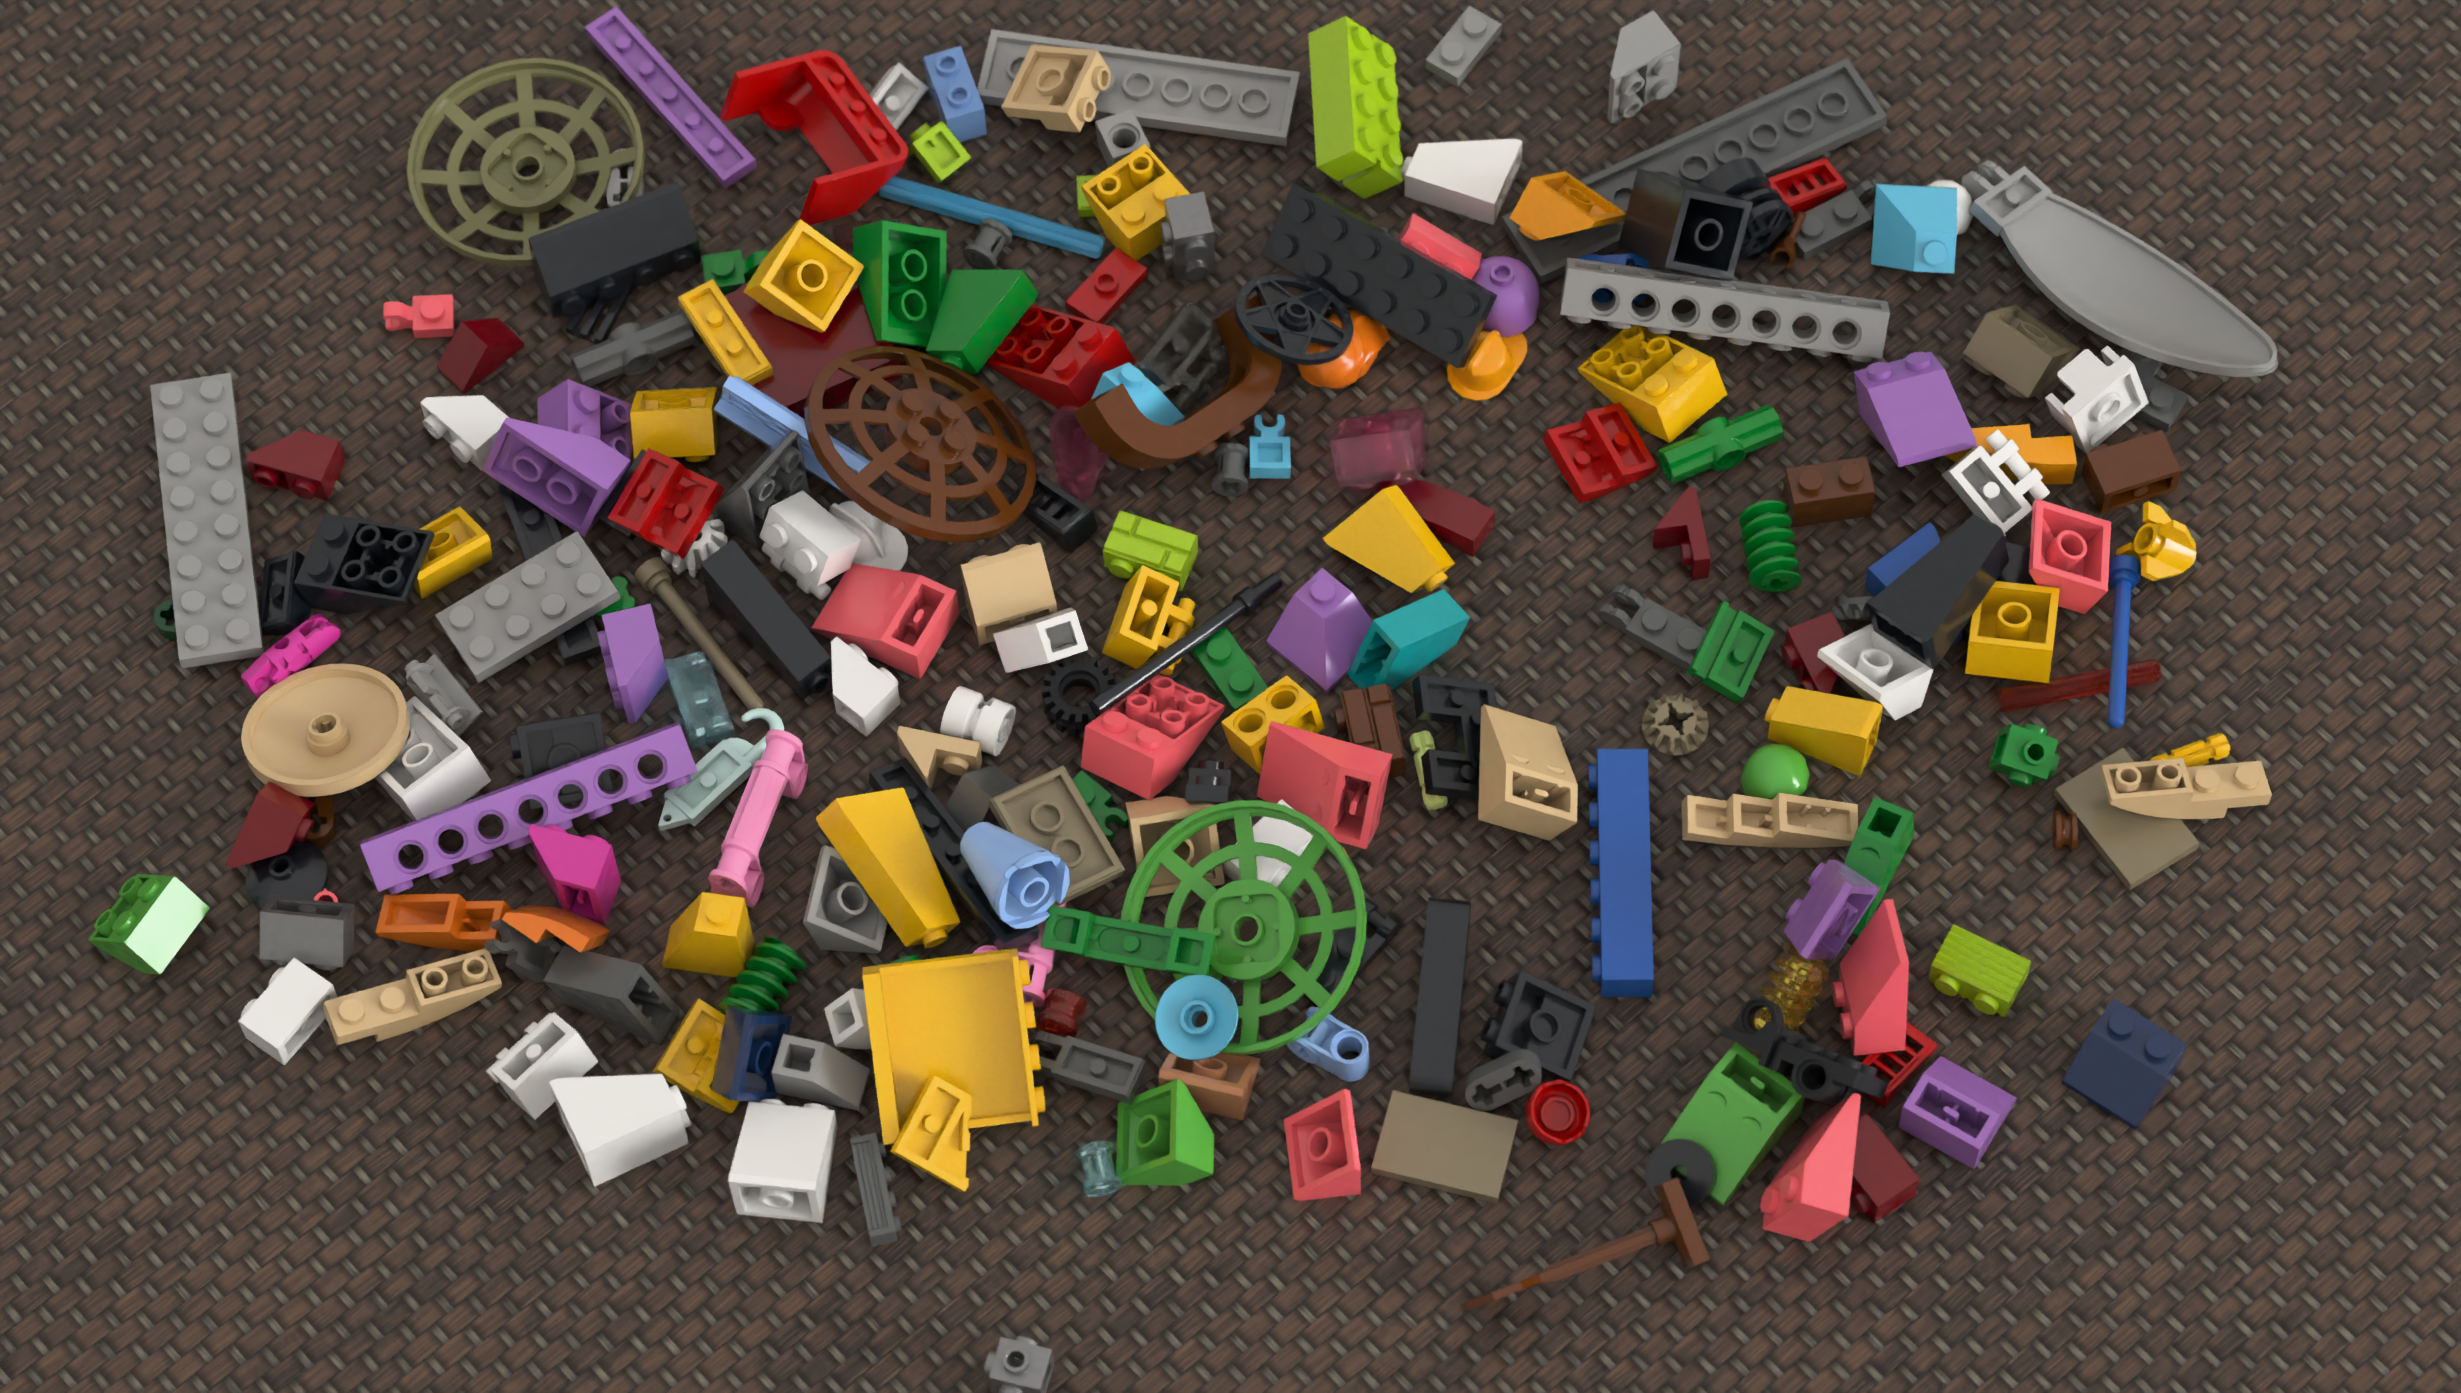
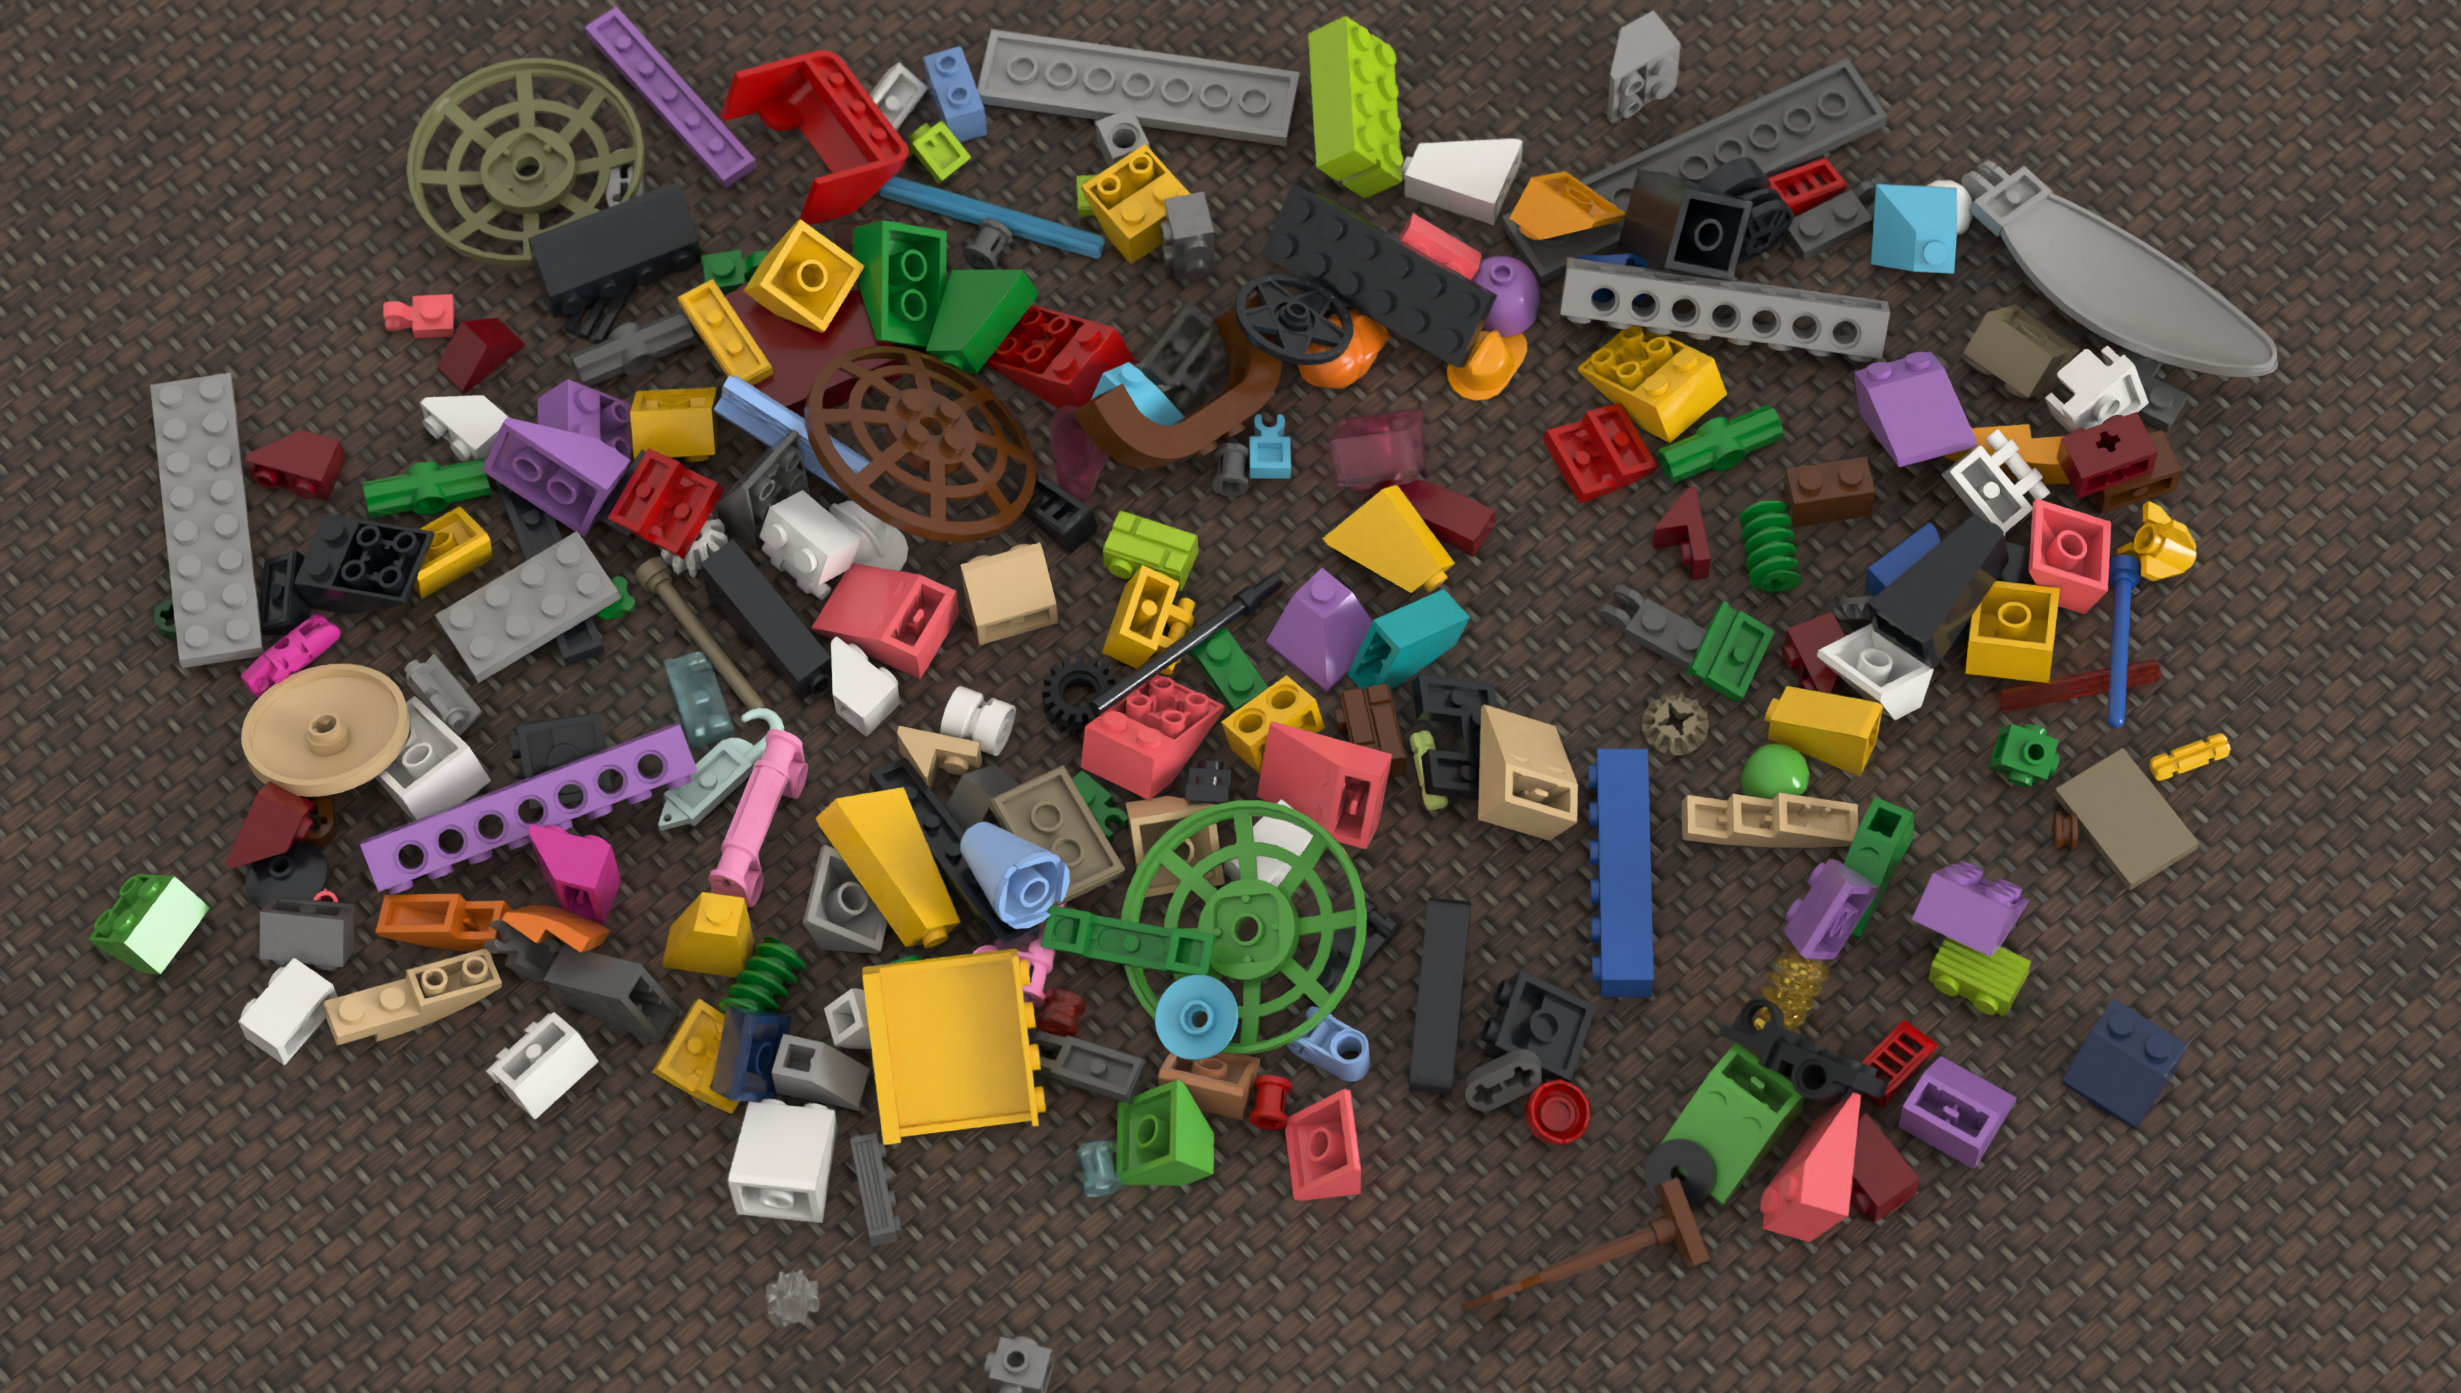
white slope [549,1074,691,1187] -> none
medium lavender slope [597,603,668,724] -> none
yellow wing [890,1075,972,1192] -> none
white slope [992,607,1088,673] -> none
tan plate [1001,45,1111,132] -> none
red plate [1066,248,1148,324] -> none
dark tan tile [1371,1090,1519,1204] -> none
light grey plate [1425,6,1502,87] -> none
reddish brown hand [1770,211,1807,269] -> none
coral slope [1832,899,1909,1056] -> none
tan slope [2100,758,2272,819] -> none
none -> green piece [363,458,491,519]
none -> clear gear [766,1270,819,1326]
none -> red bush [1249,1075,1292,1130]
none -> medium lavender slope [1912,861,2030,956]
none -> dark red brick [2057,412,2158,498]

